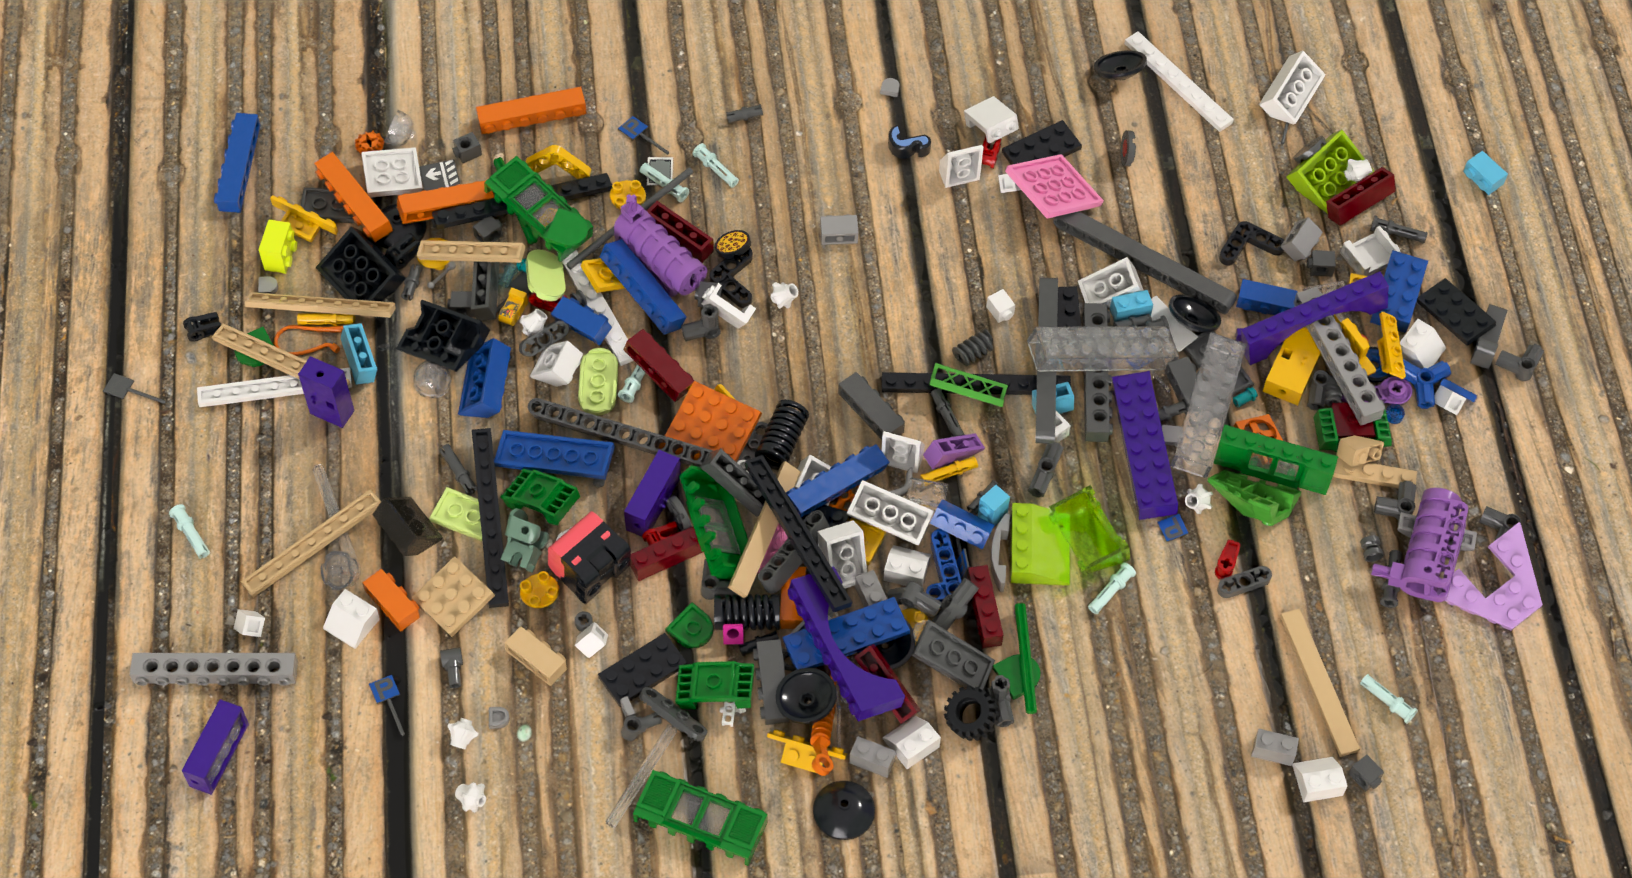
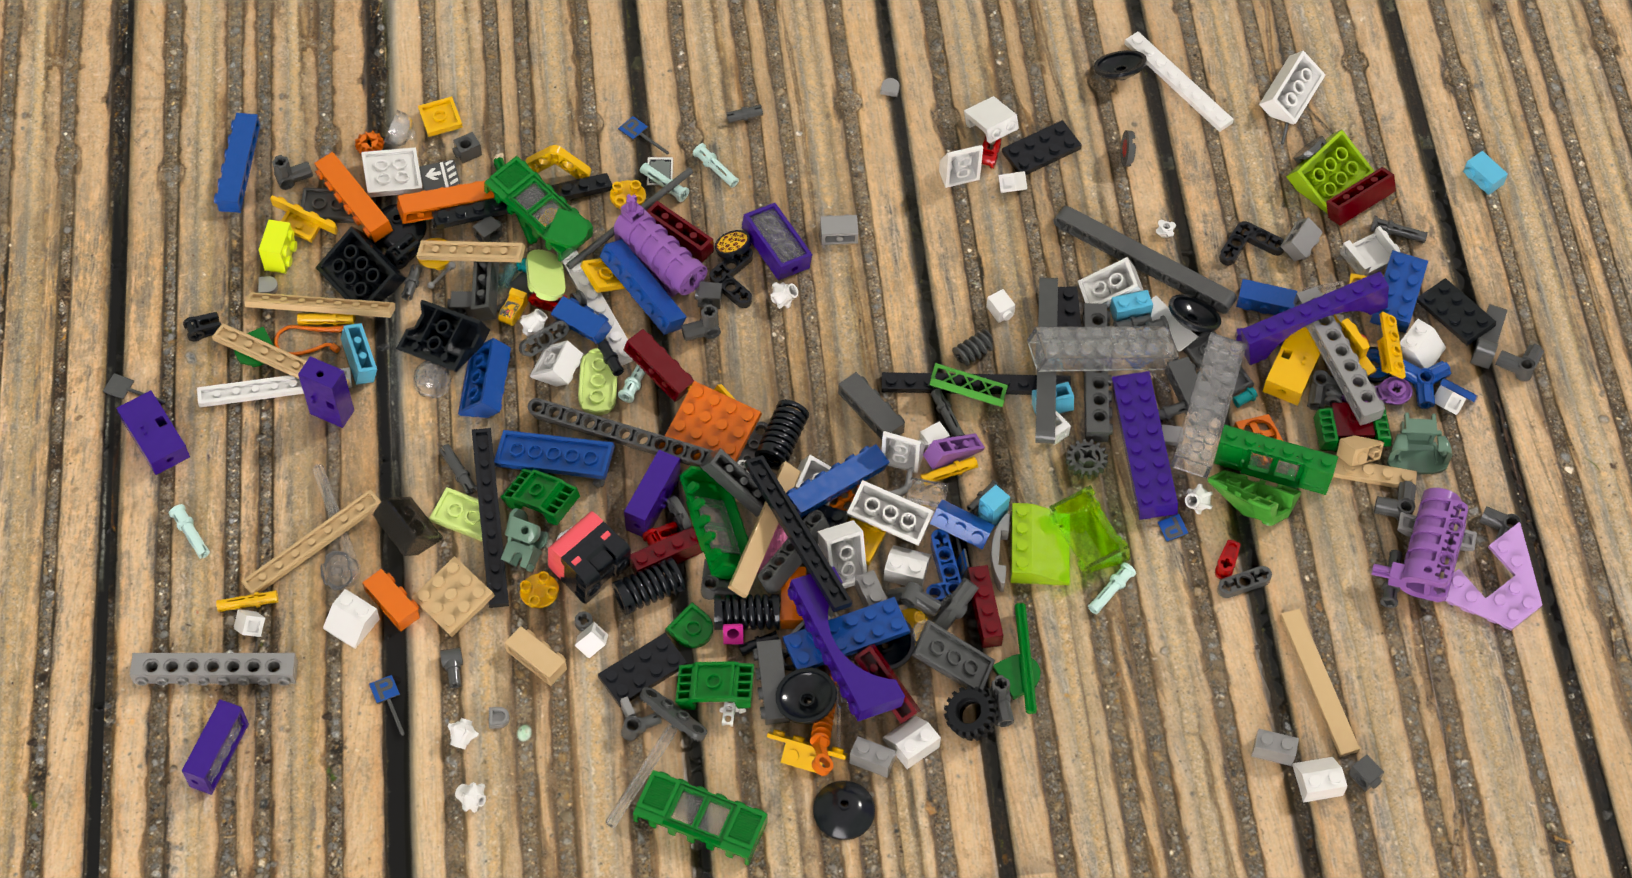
orange brick [476,87,587,134] -> none
white panel [701,283,756,329] -> none
black animal [888,125,931,159] -> none
bright pink plate [1005,154,1104,219] -> none
dark grey piece [1028,442,1064,498] -> none
dark grey brick [1307,250,1336,277] -> none
white rock [1344,159,1372,183] -> none
dark grey wheel [1360,535,1384,562] -> none
light aqua pin [1360,674,1418,724] -> none
clear blue tile [1386,404,1405,424] -> none
none -> dark purple brick [116,390,190,475]
none -> yellow pin [216,590,279,613]
none -> dark grey piece [272,155,313,190]
none -> yellow plate [418,96,463,137]
none -> black pin [598,340,624,376]
none -> black piece [612,557,685,615]
none -> brick [741,203,812,281]
none -> white brick [919,421,950,450]
none -> dark grey gear [1066,439,1108,479]
none -> white plate [1156,220,1176,238]
none -> sand green piece [1386,412,1452,474]

